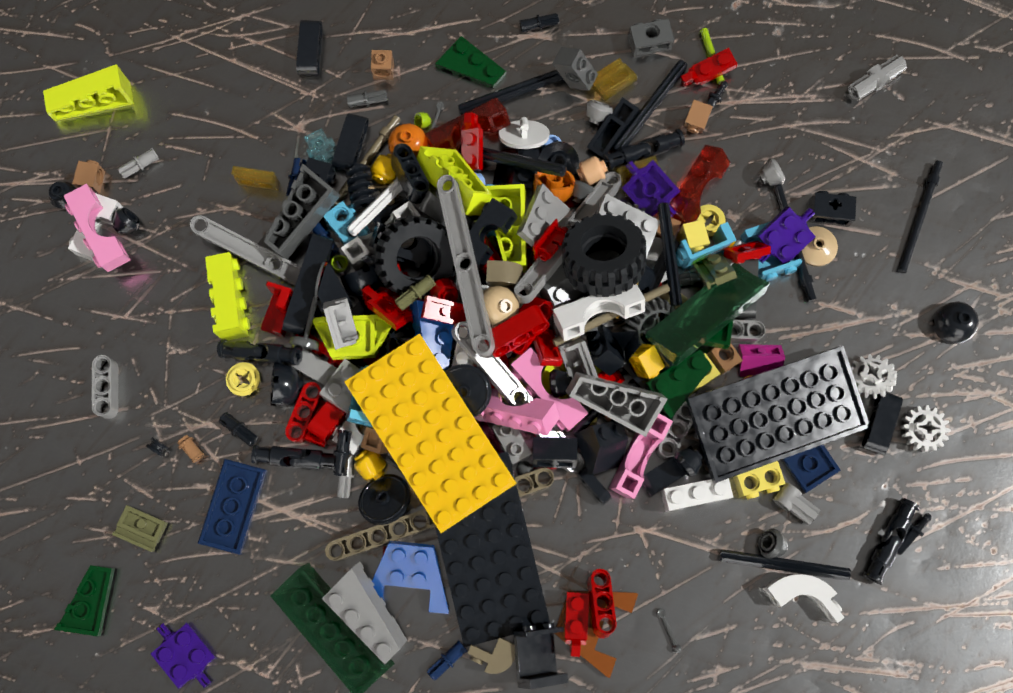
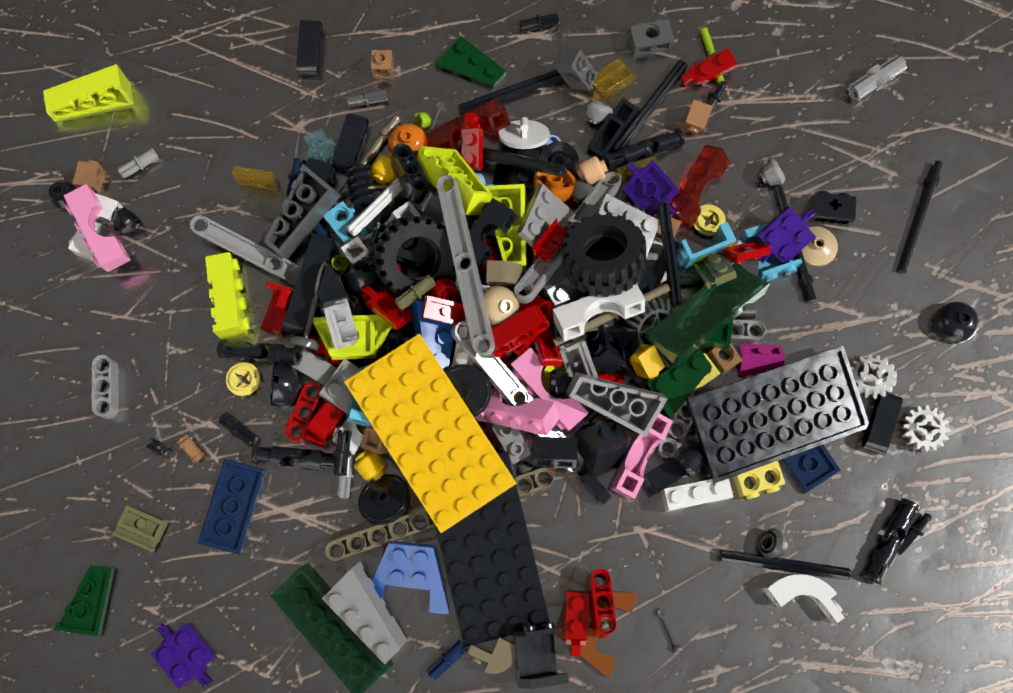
light yellow brick [676,220,710,254] -> none
light grey piece [773,482,820,525] -> none

